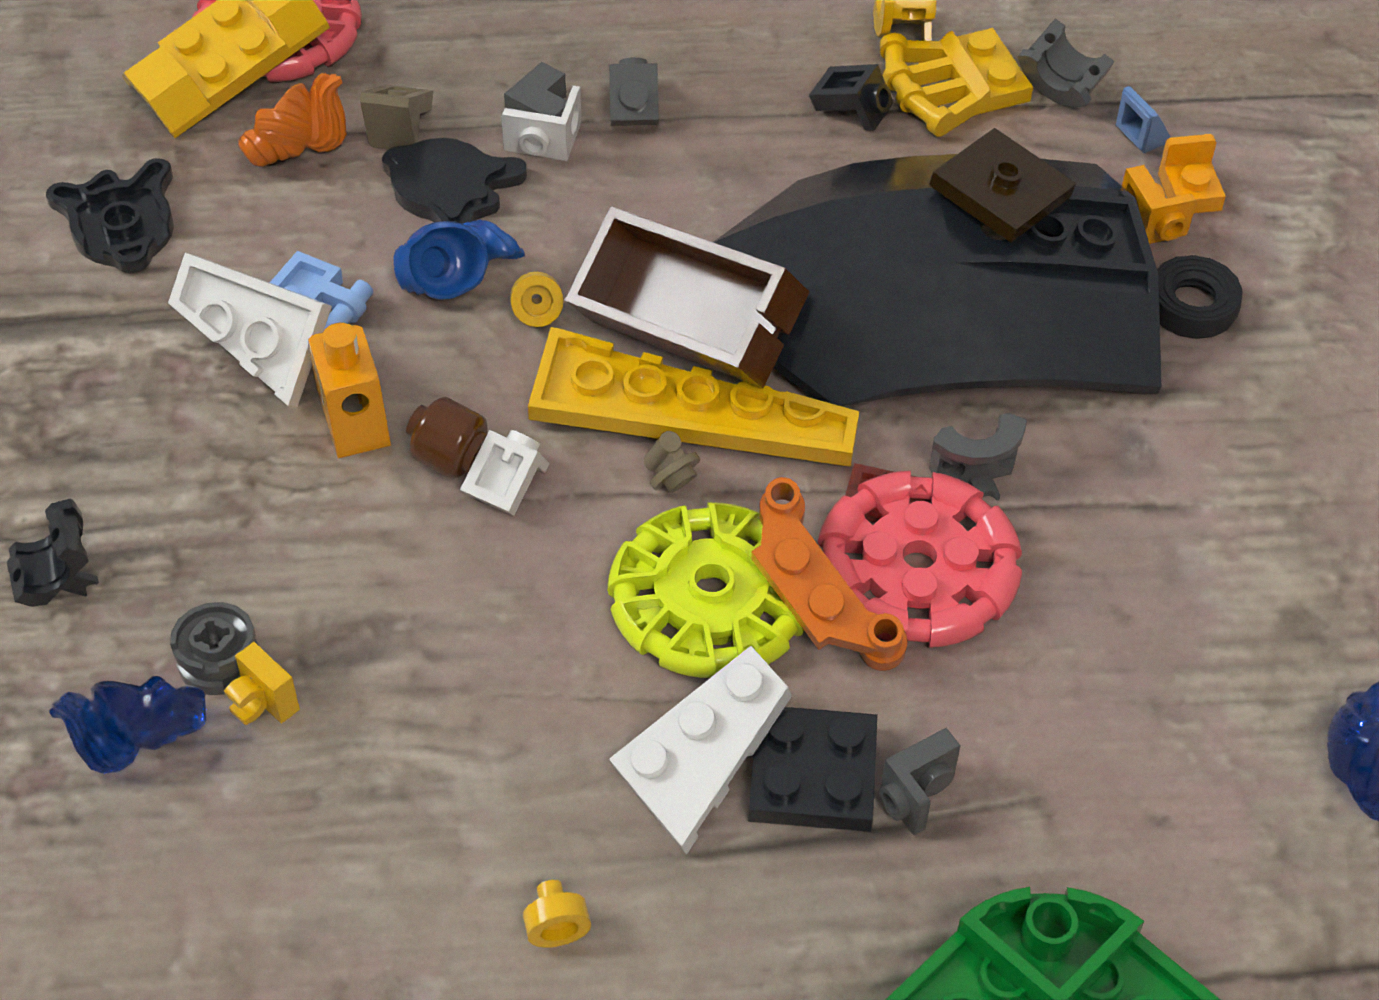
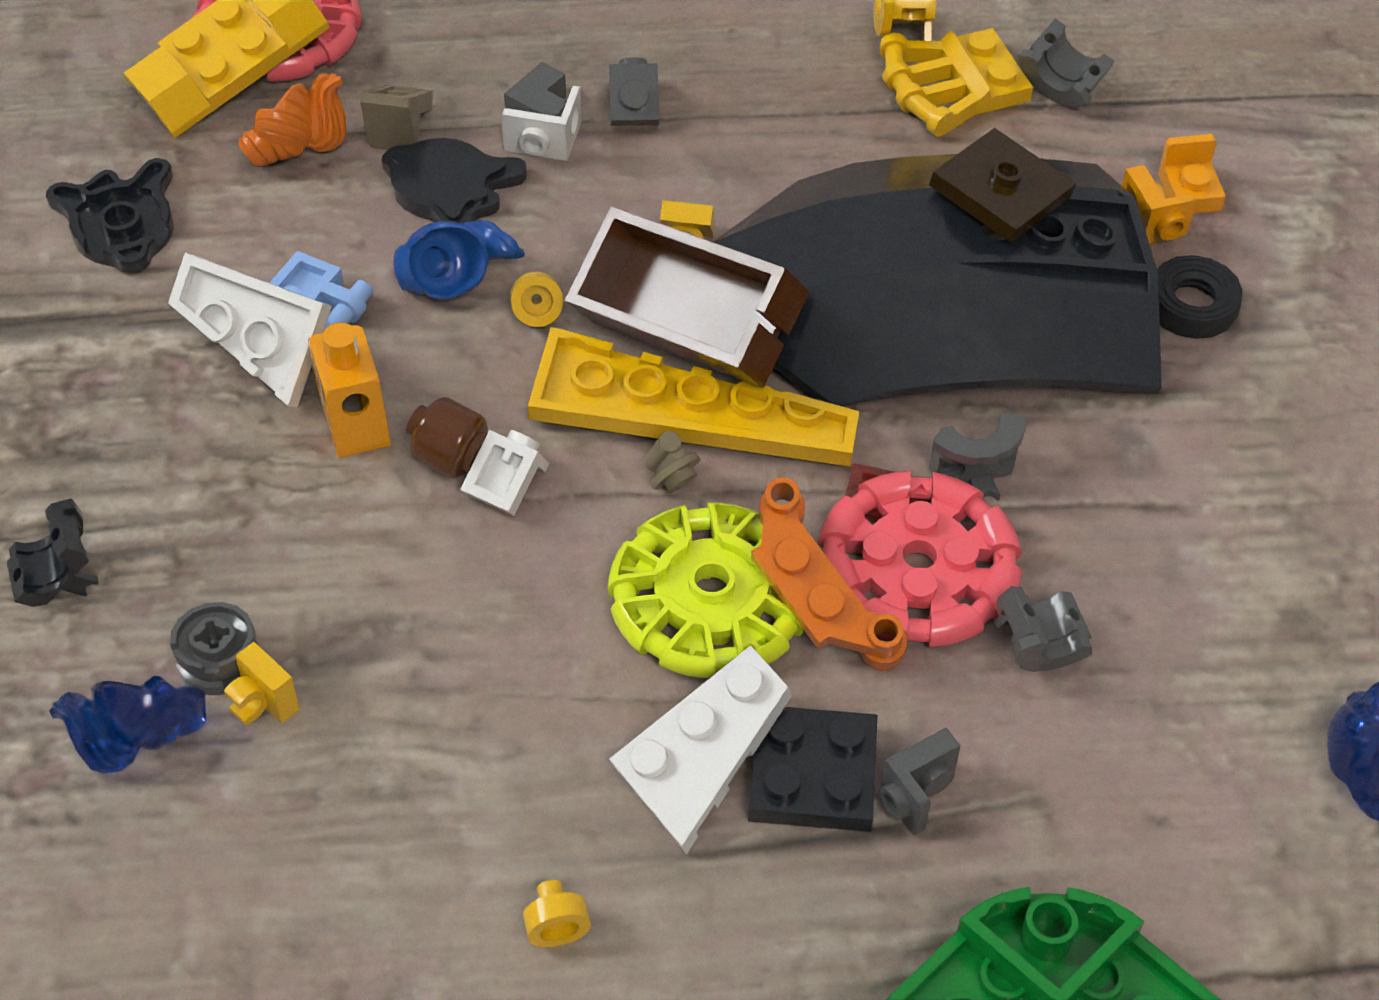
black bracket [809,64,893,131] -> none
medium blue slope [1115,86,1171,153] -> none
none -> yellow tile [660,200,716,239]
none -> dark grey piece [994,586,1092,672]

